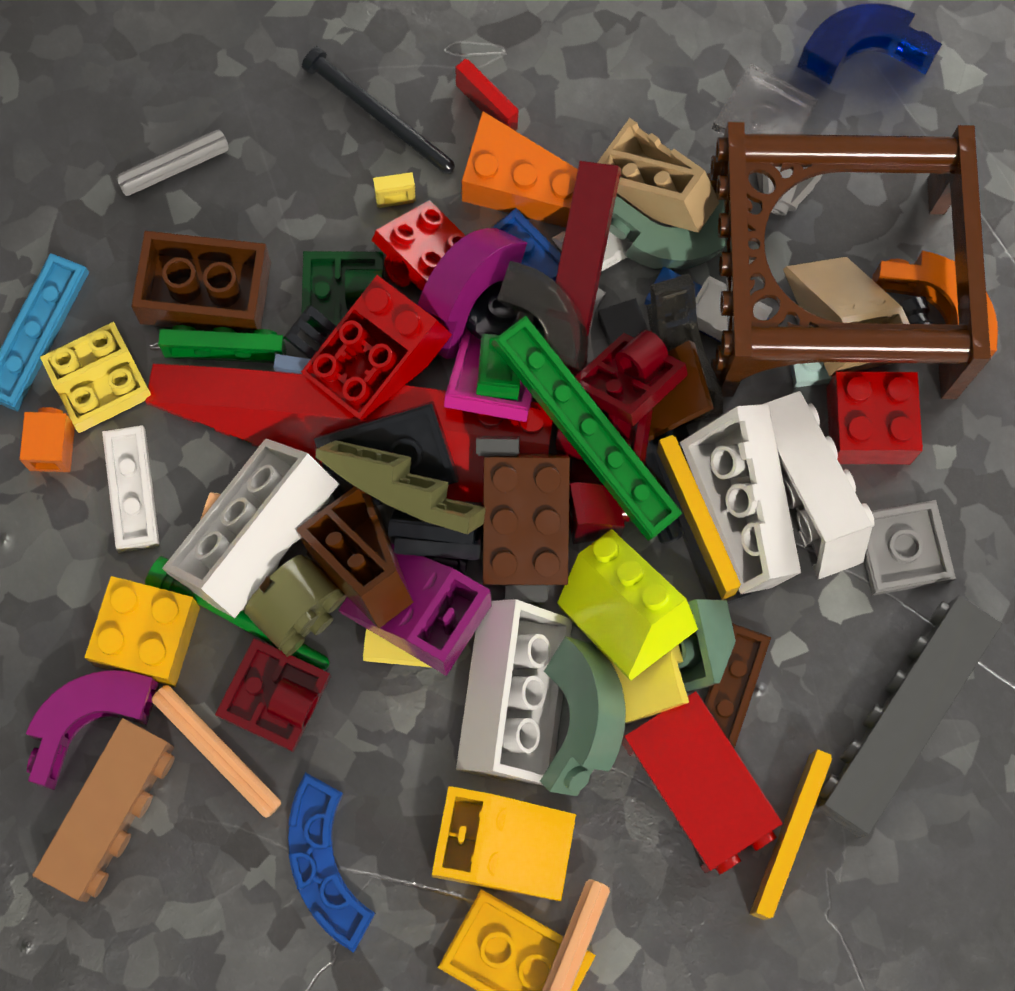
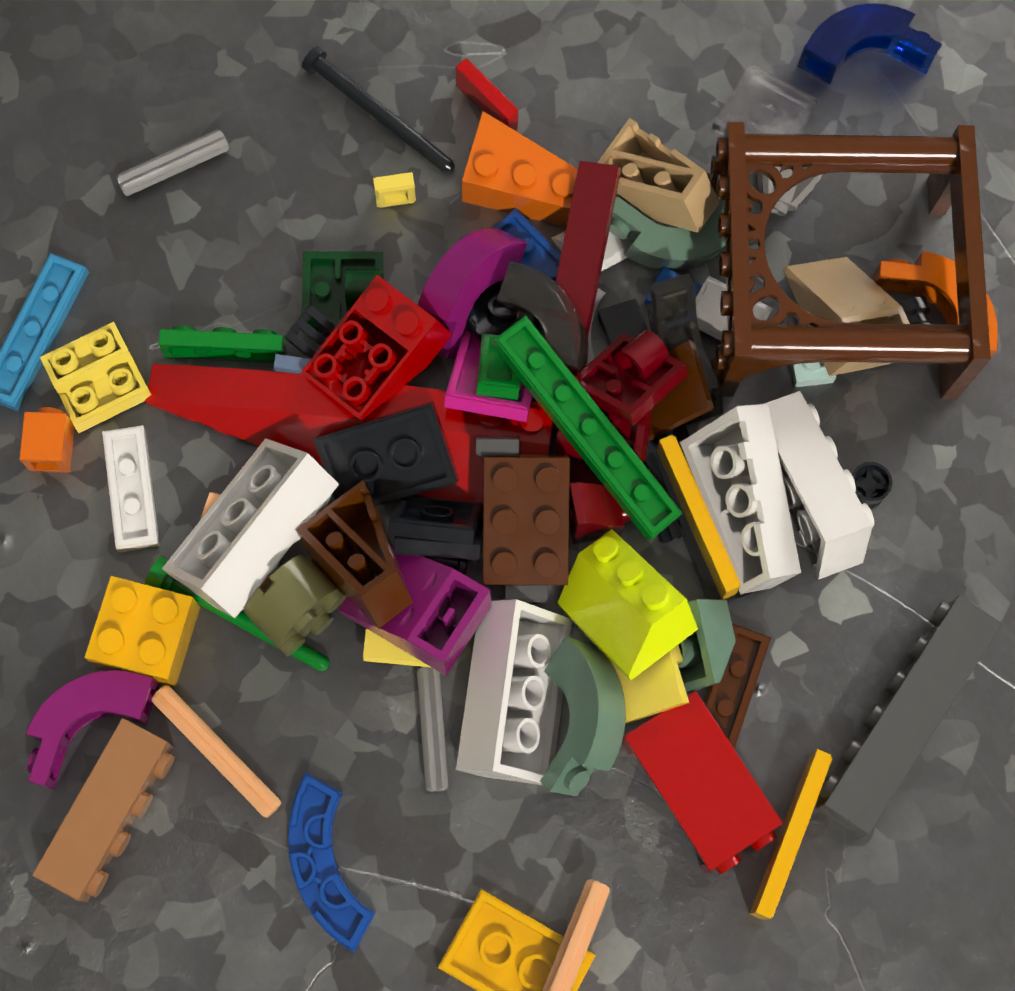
reddish brown brick [131,231,271,333] -> none
dark red plate [215,638,331,753] -> none
olive slope [316,440,486,535] -> none
red plate [371,200,466,291] -> none
yellow slope [432,786,576,901] -> none
red brick [826,371,923,464] -> none
light grey tile [864,500,956,596] -> none
none -> light grey axle [417,667,448,792]
none -> black wheel [851,462,893,510]

